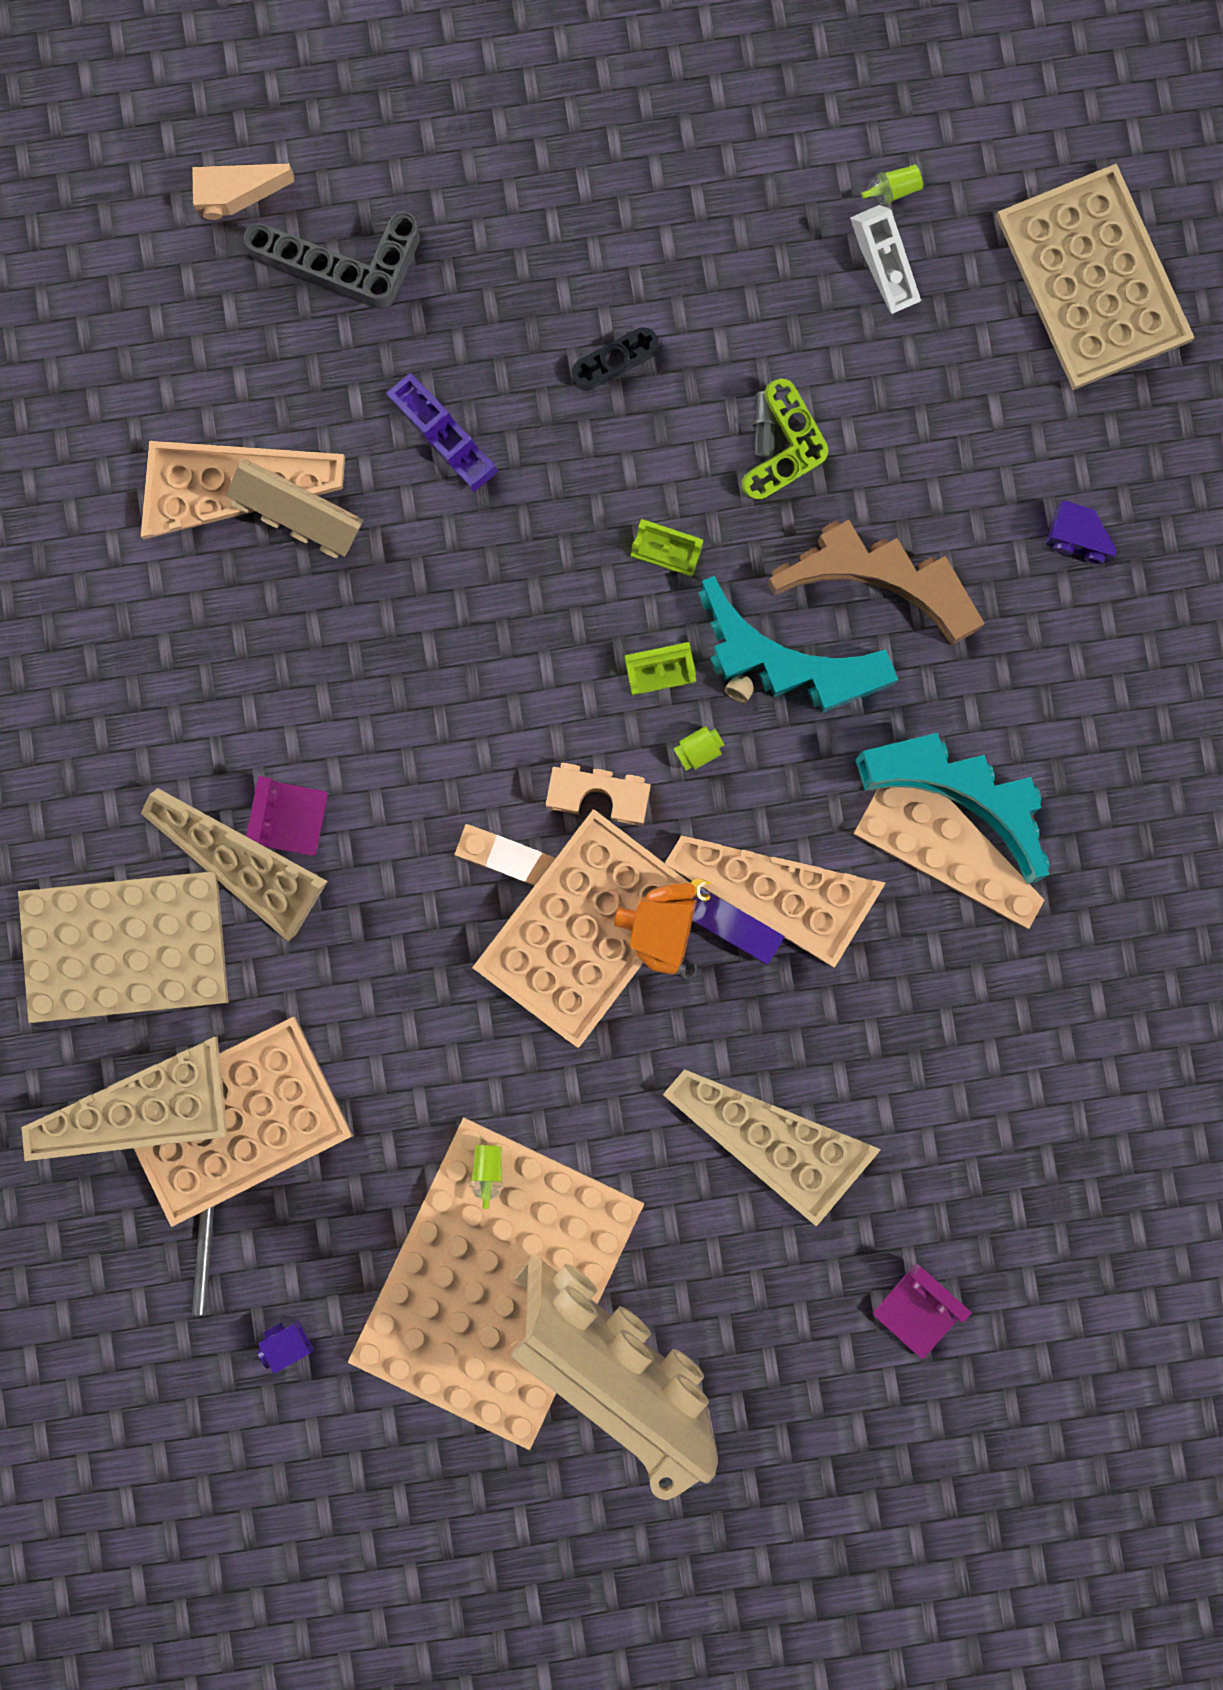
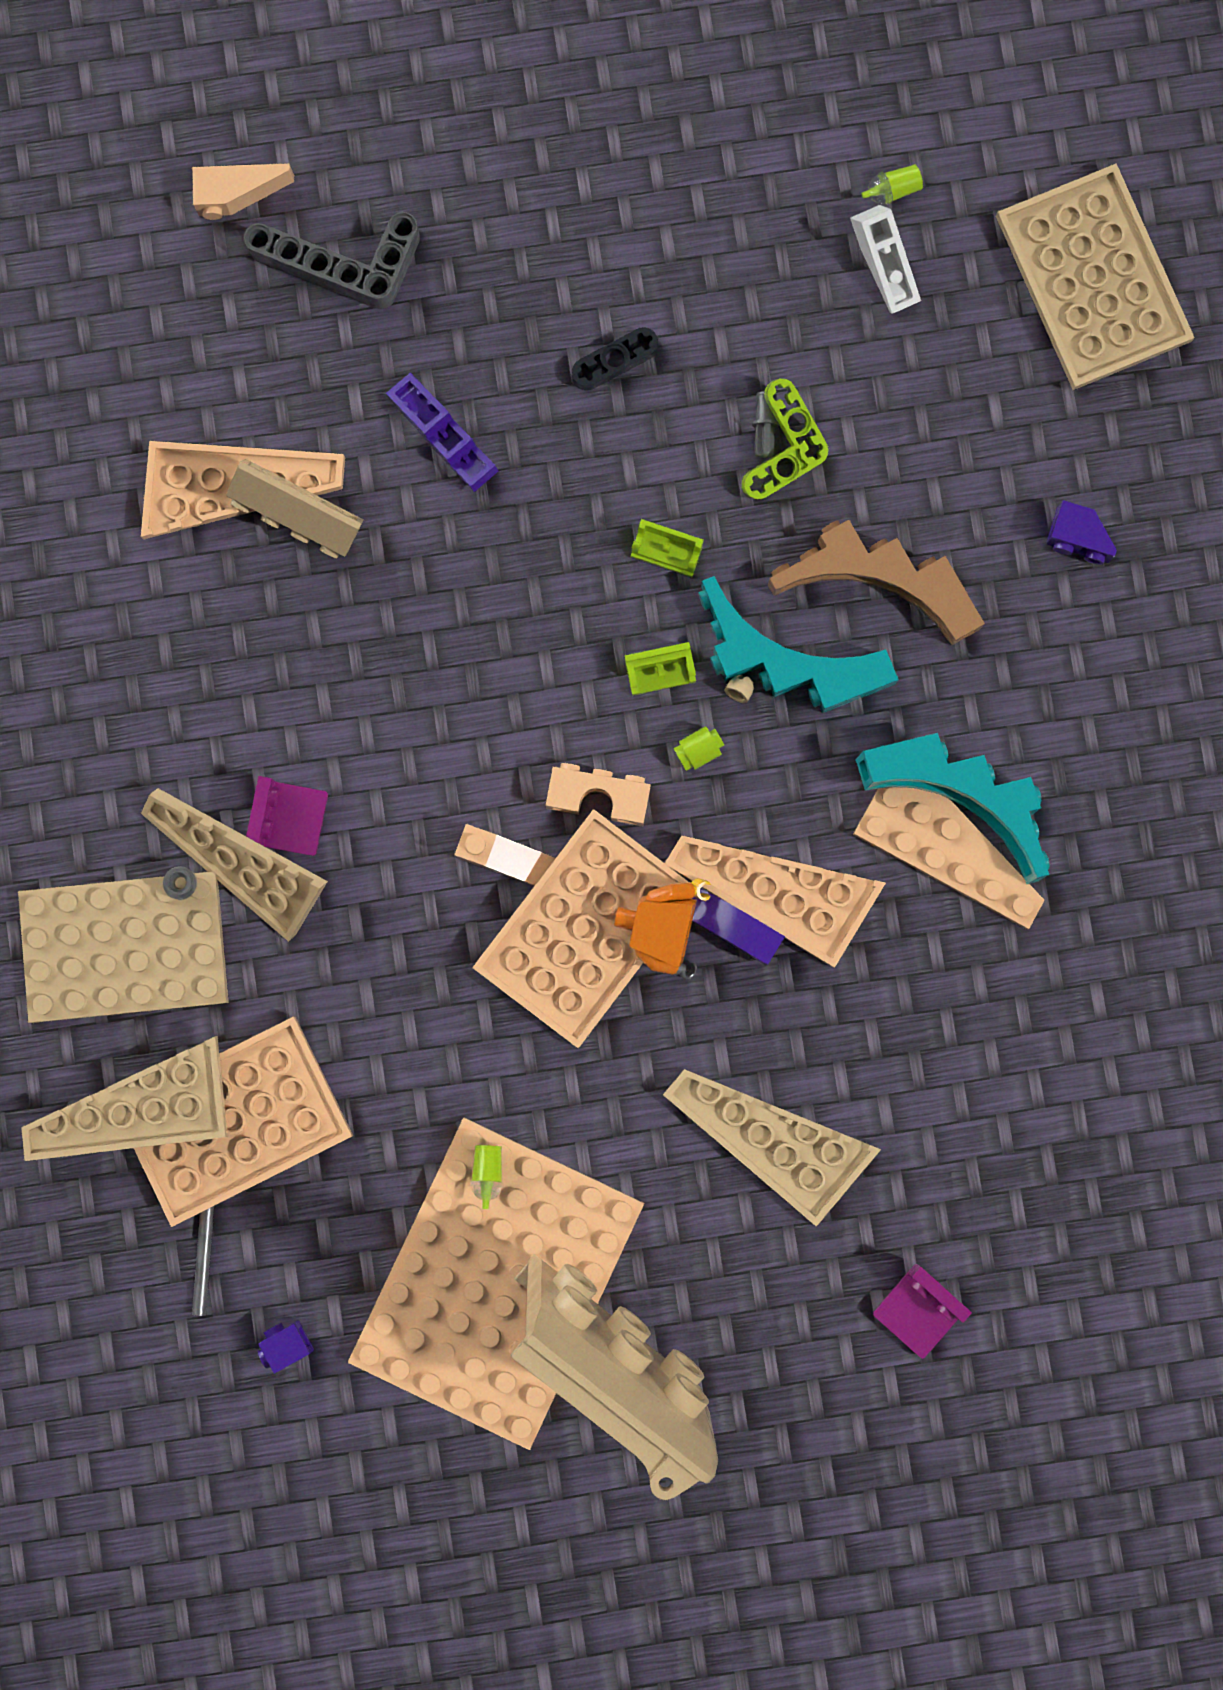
none -> flat silver plate [163,866,197,900]

